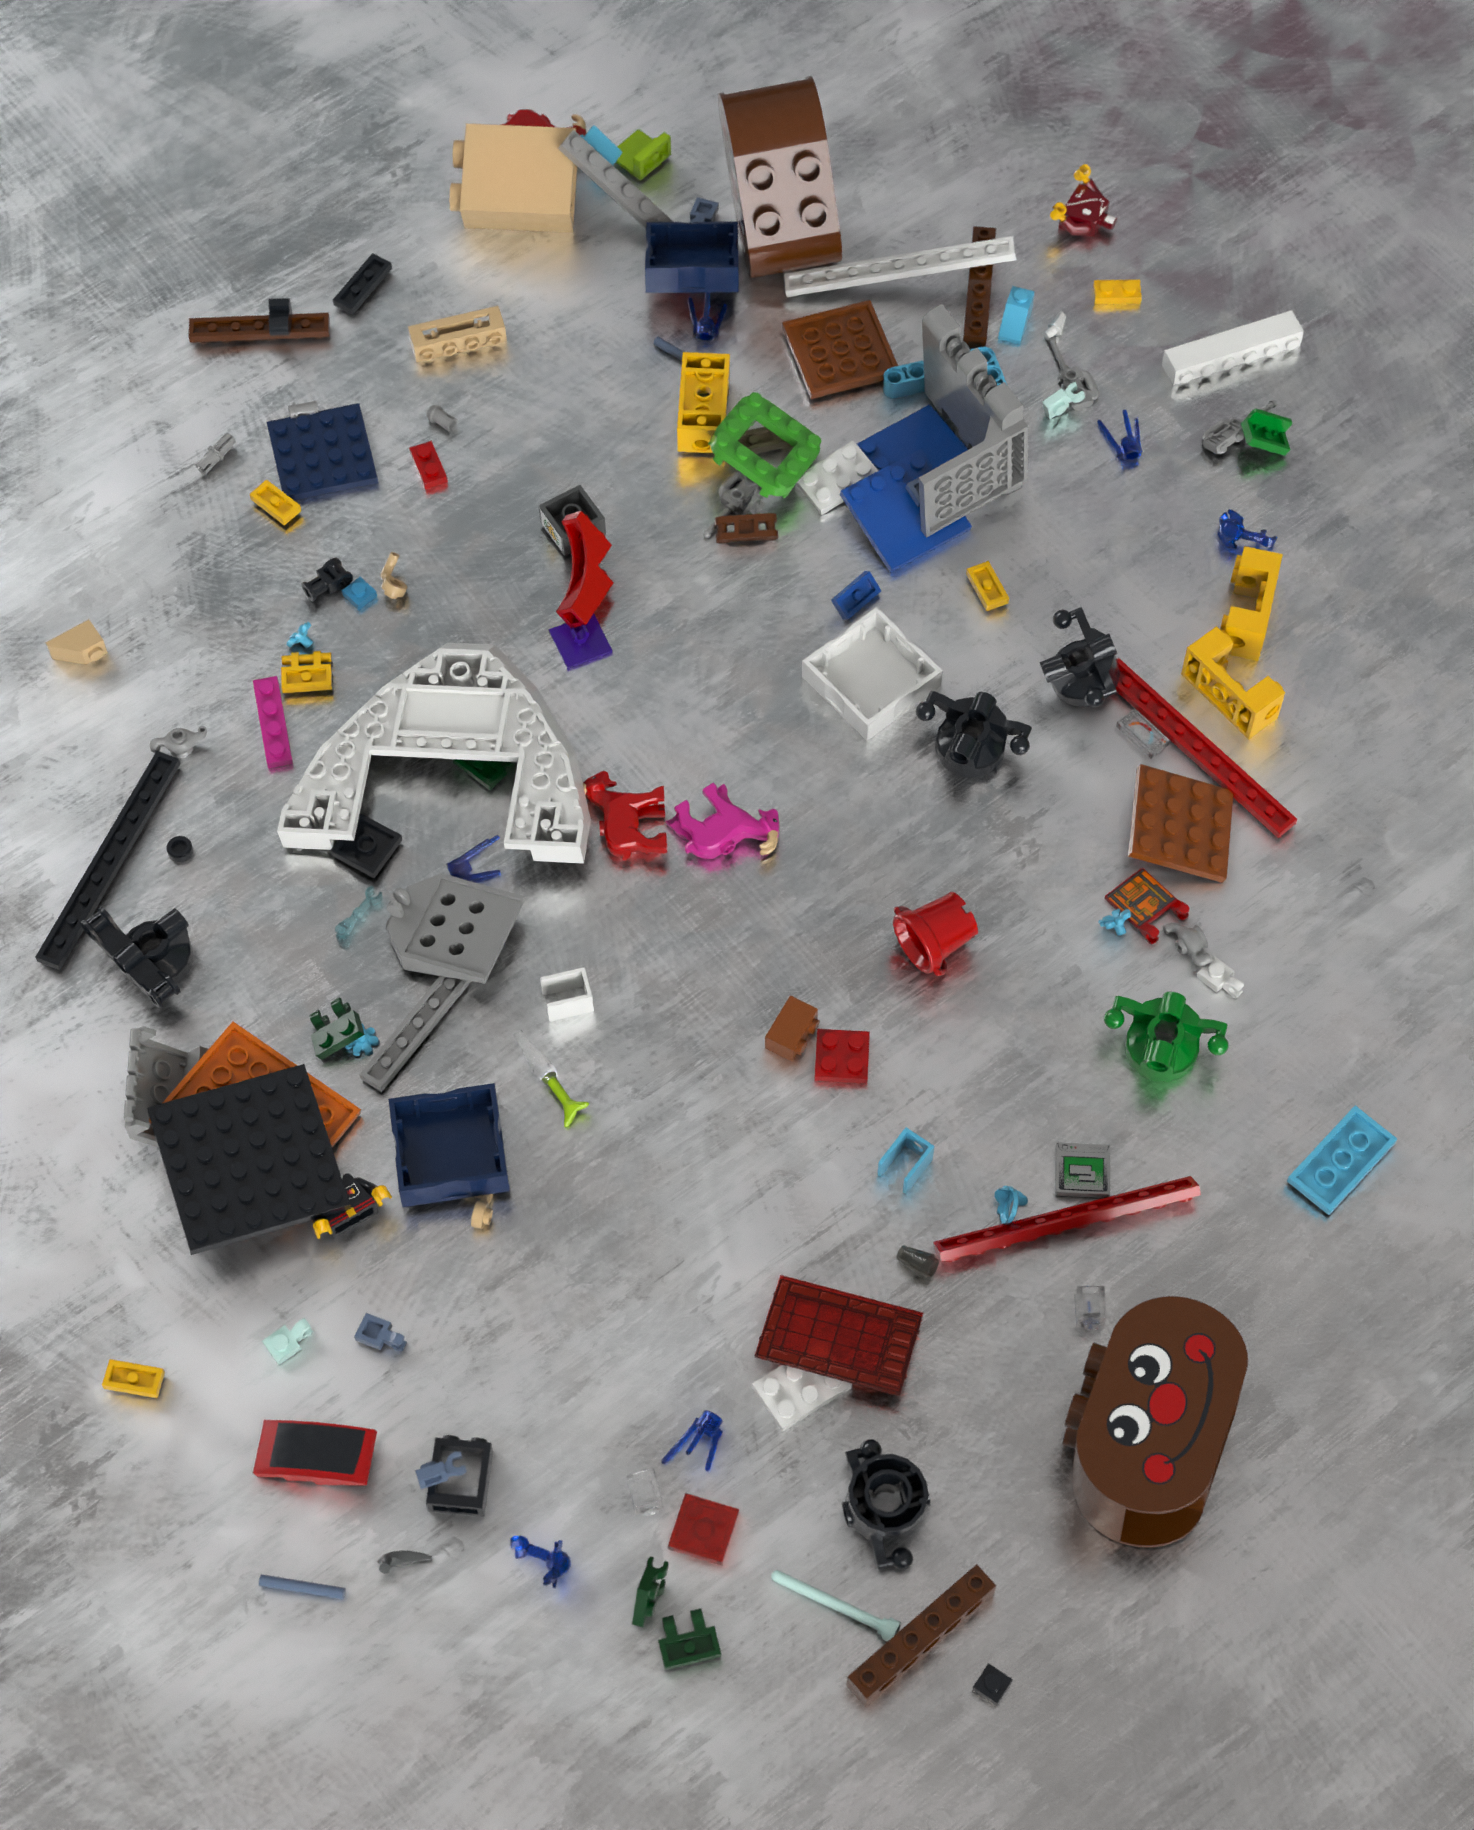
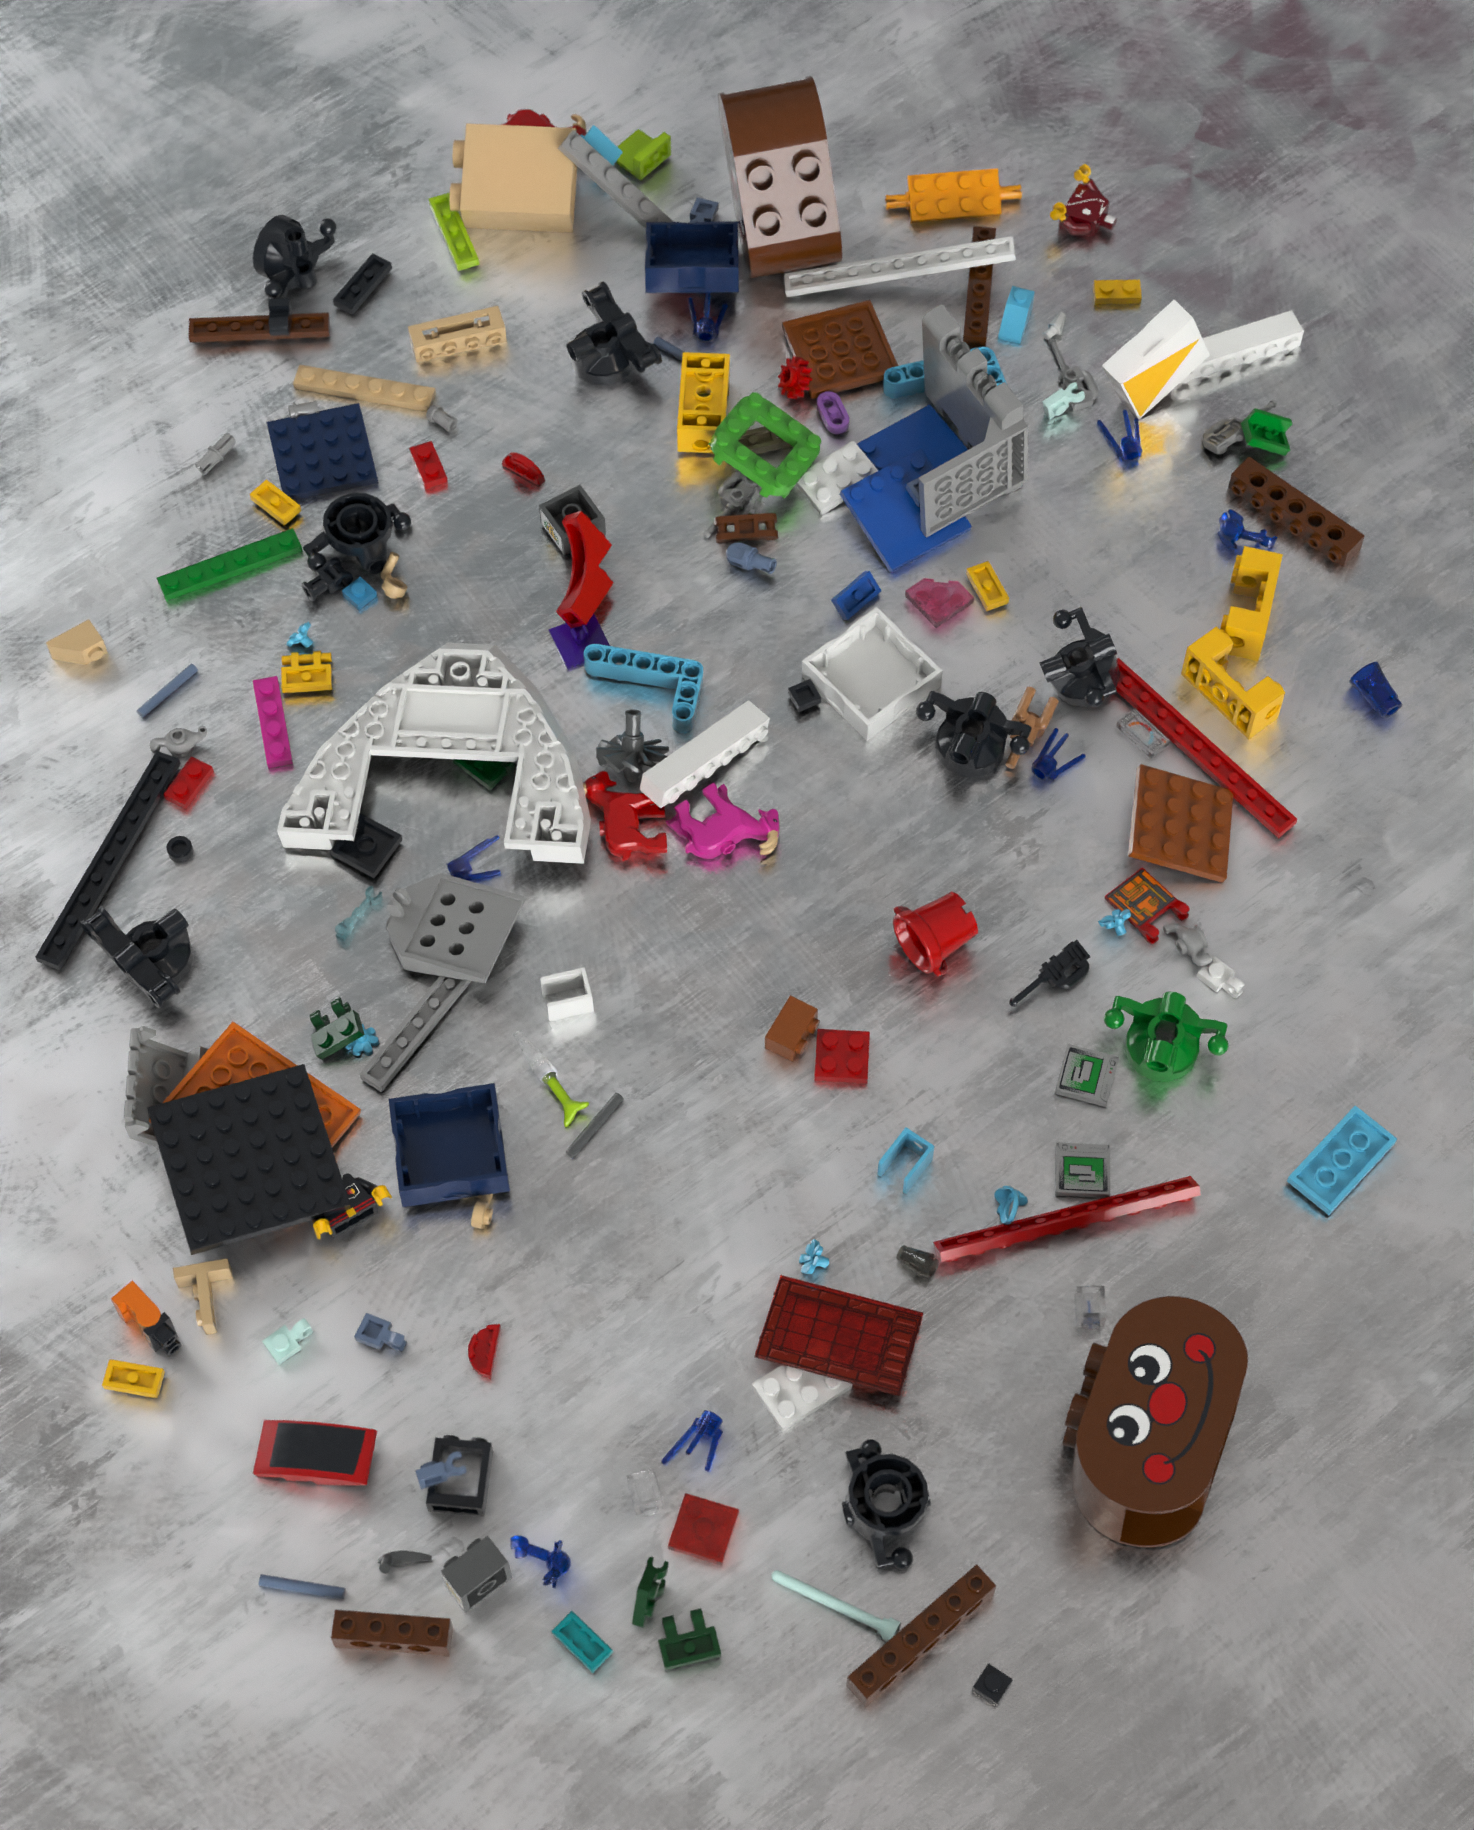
none -> hips [111,1280,182,1357]
none -> sand blue bar [136,663,198,718]
none -> green plate [157,528,303,602]
none -> red plate [163,756,214,809]
none -> tan bracket [173,1258,233,1335]
none -> black piece [253,214,337,299]
none -> tan plate [293,365,436,412]
none -> black piece [303,493,411,575]
none -> reddish brown brick [331,1610,453,1656]
none -> lime plate [428,192,479,271]
none -> dark grey brick [441,1535,512,1613]
none -> red tile [468,1324,501,1379]
none -> red tile [502,452,545,486]
none -> teal plate [551,1611,613,1673]
none -> dark grey bar [565,1092,624,1158]
none -> black piece [566,281,662,385]
none -> medium azure beam [584,644,703,734]
none -> dark grey piece [596,709,669,783]
none -> white brick [640,700,770,808]
none -> sand blue arm [726,542,777,574]
none -> red gear [778,356,812,400]
none -> black plate [788,679,821,712]
none -> medium azure plant [799,1239,829,1274]
none -> medium lavender plate [817,392,849,434]
none -> light orange plate [885,168,1022,223]
none -> clear pink plate [905,578,974,628]
none -> medium nougat plant [1005,686,1059,769]
none -> black piece [1009,940,1090,1007]
none -> clear blue plant [1031,728,1086,781]
none -> tile [1055,1044,1119,1107]
none -> white tile [1102,300,1210,420]
none -> reddish brown brick [1228,457,1365,567]
none -> clear blue plant [1349,662,1402,719]

